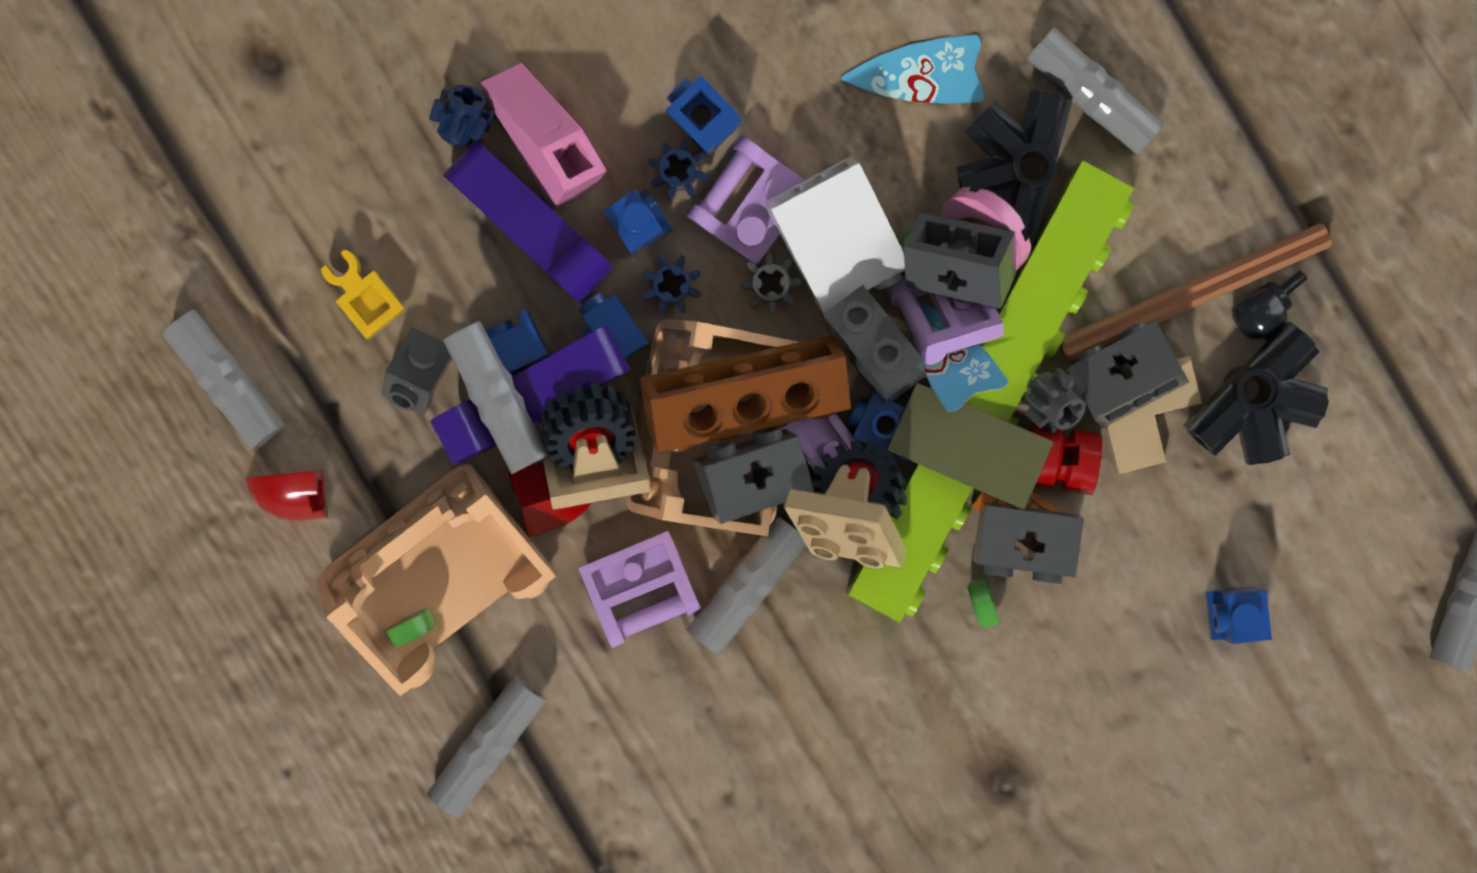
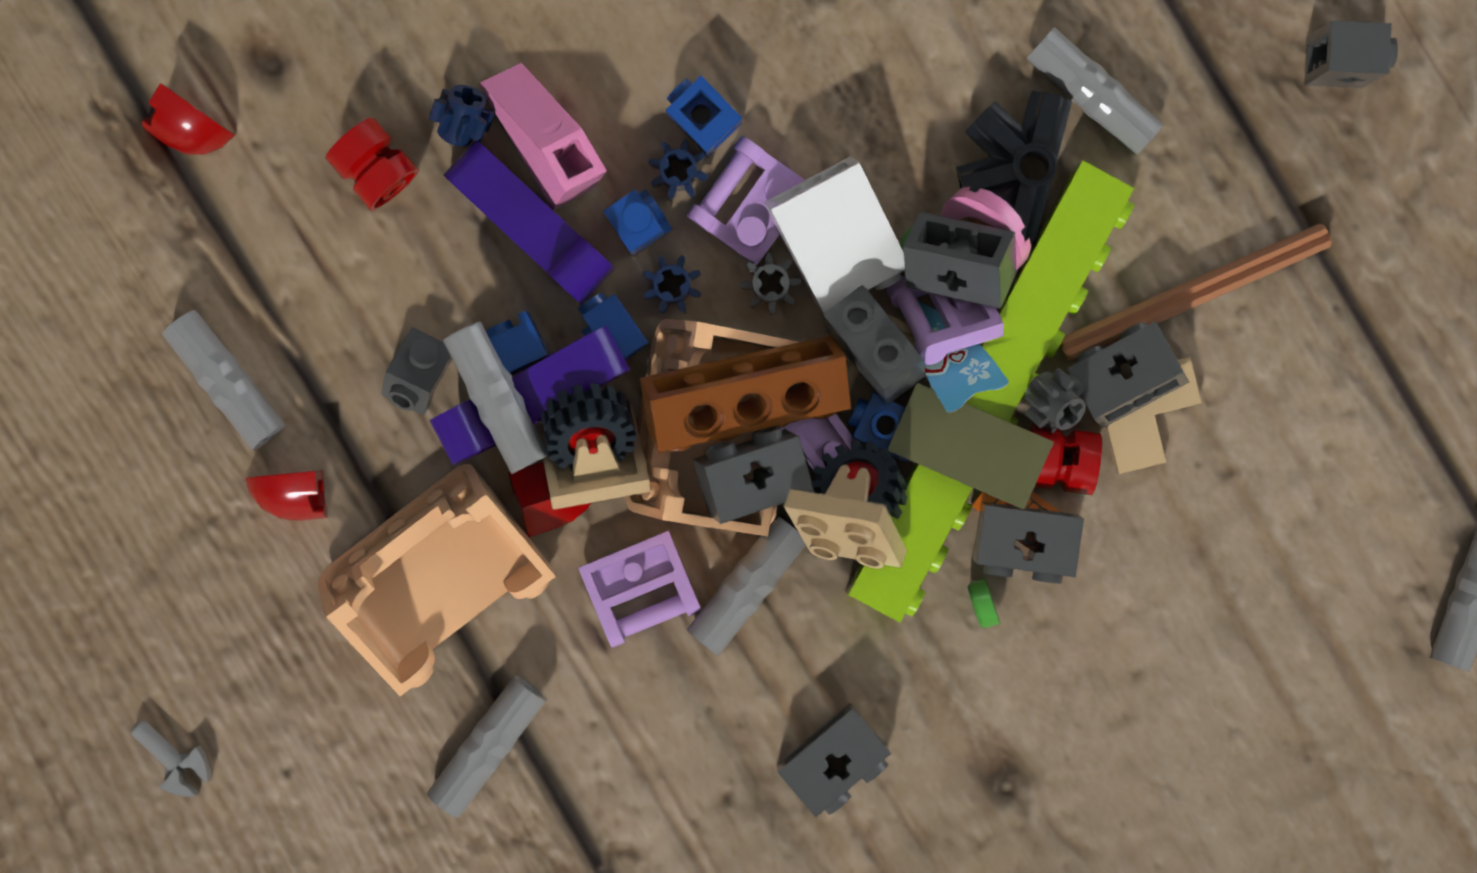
yellow plate [321,249,407,340] -> none
bright green tile [384,608,436,647] -> none
medium azure sticker [840,35,985,104] -> none
black piece [1183,322,1329,465] -> none
blue brick [1205,586,1272,644] -> none
black piece [1232,271,1307,341] -> none
none -> light grey bar [131,720,212,797]
none -> red brick [142,83,235,155]
none -> red wheel [325,117,419,211]
none -> dark grey brick [777,703,891,817]
none -> dark grey brick [1304,20,1398,88]

